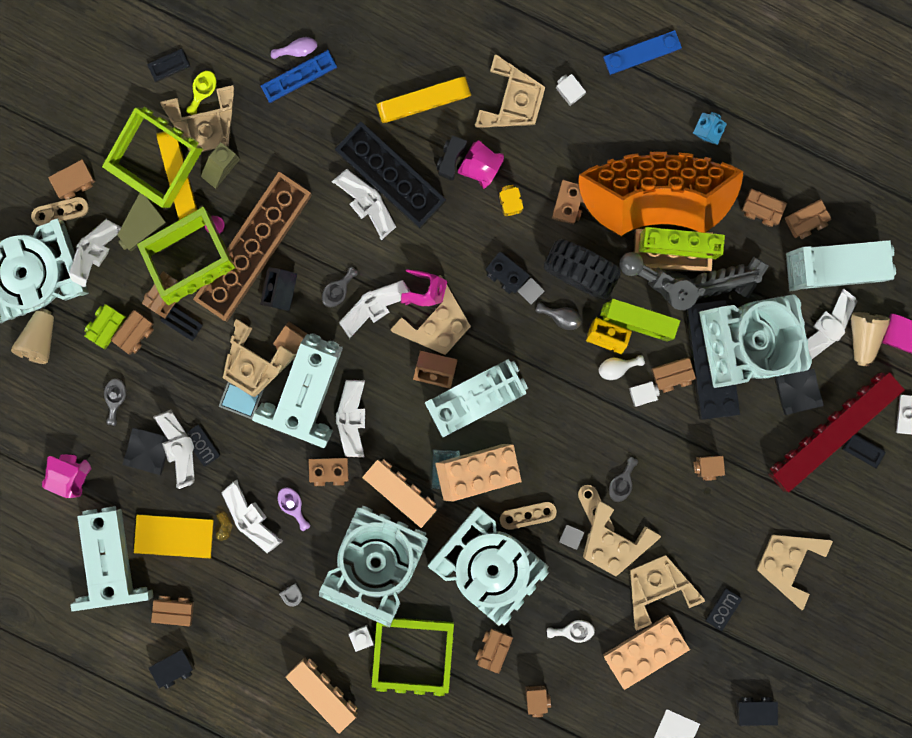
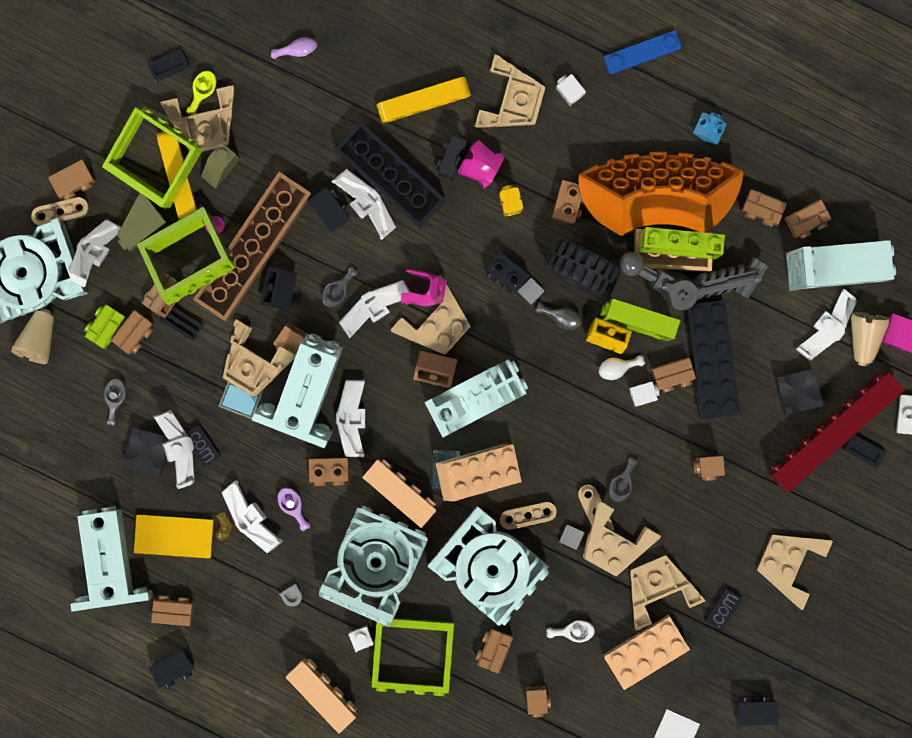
dark pink piece [42,454,91,498] -> none
blue plate [261,50,337,103] -> none
light aqua brick [699,295,812,388] -> none
none -> black brick [308,187,350,233]

